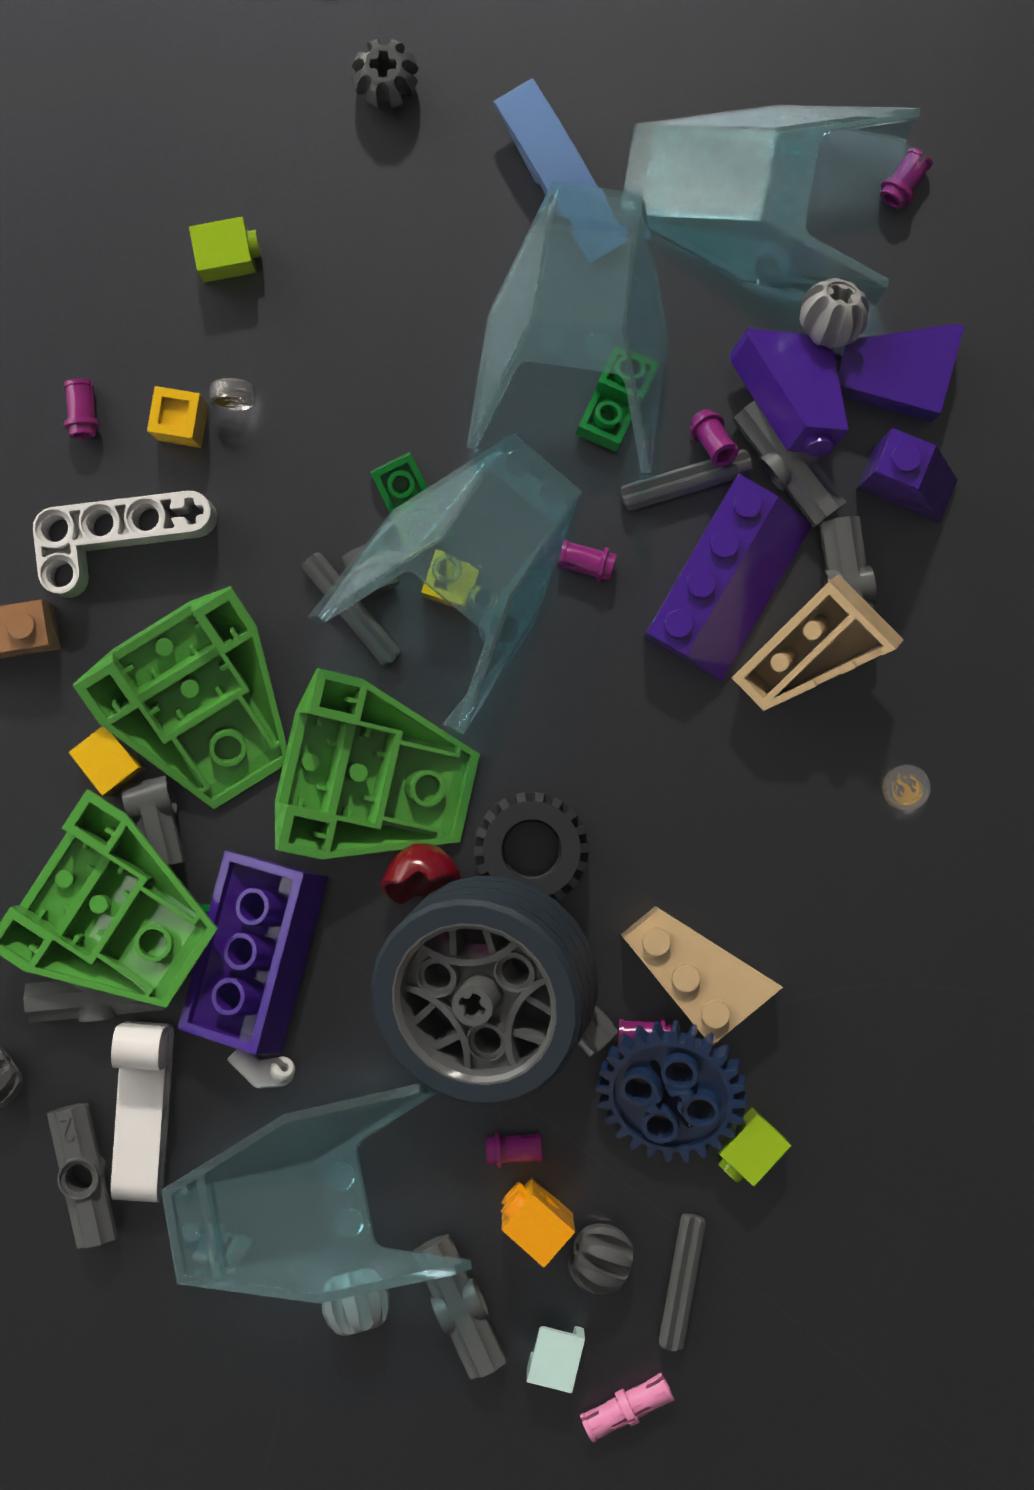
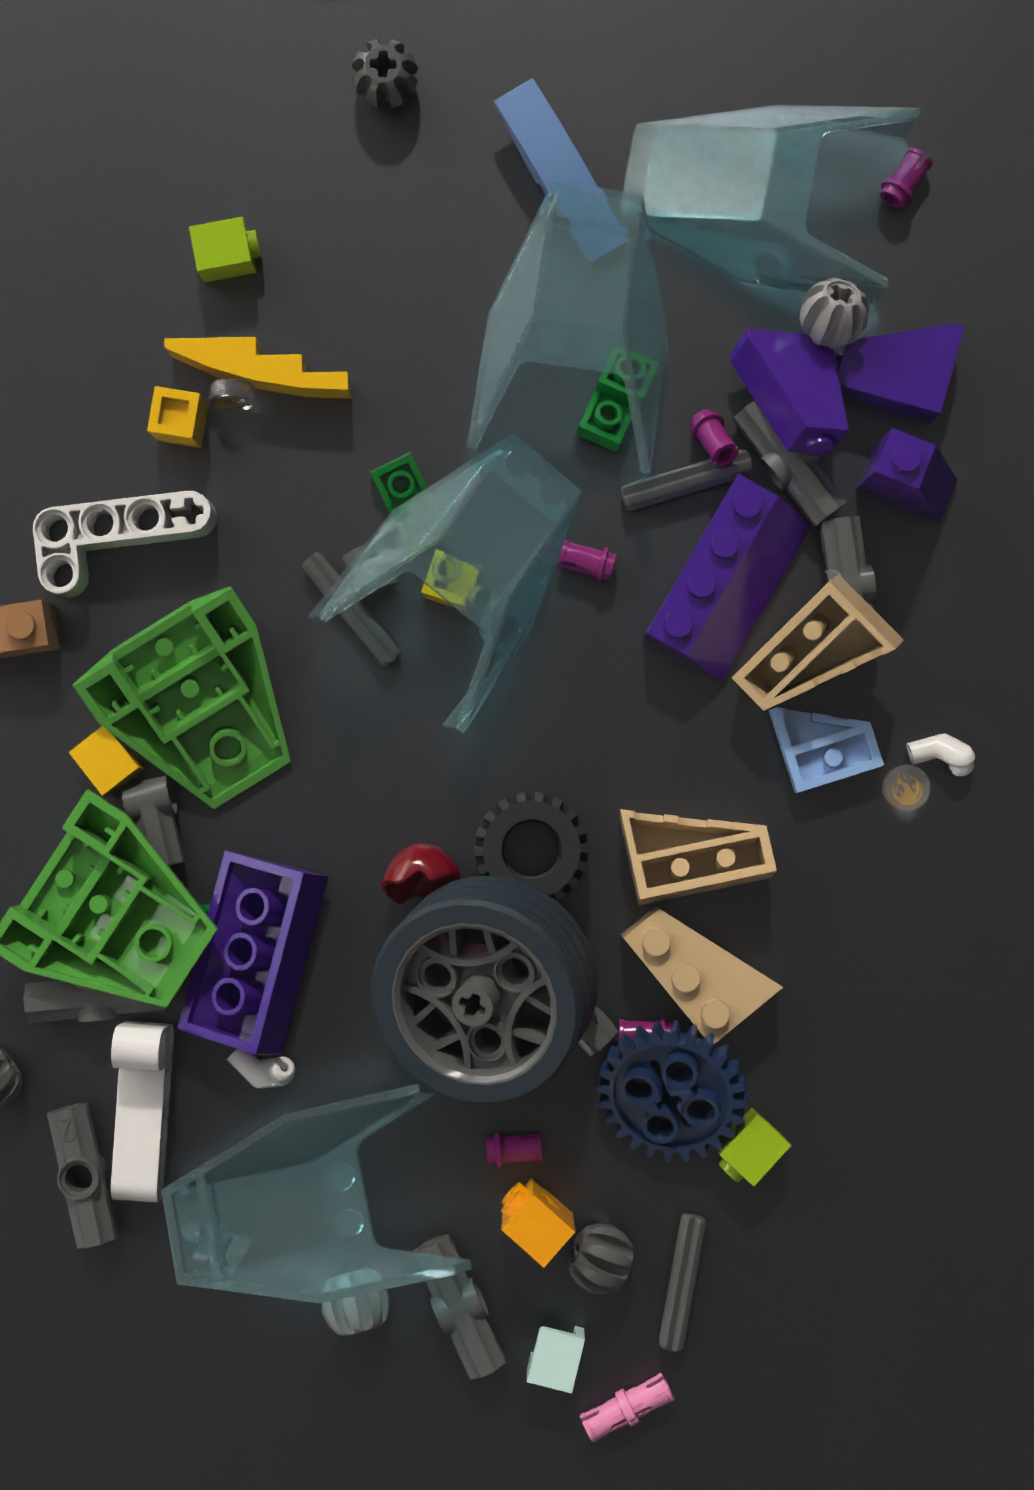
magenta pin [63,378,100,439] -> none
bright green wedge [275,668,480,860] -> none
none -> yellow slope [164,337,352,399]
none -> tan wedge [619,809,777,906]
none -> light blue wing [768,707,884,793]
none -> white arm [906,734,975,776]

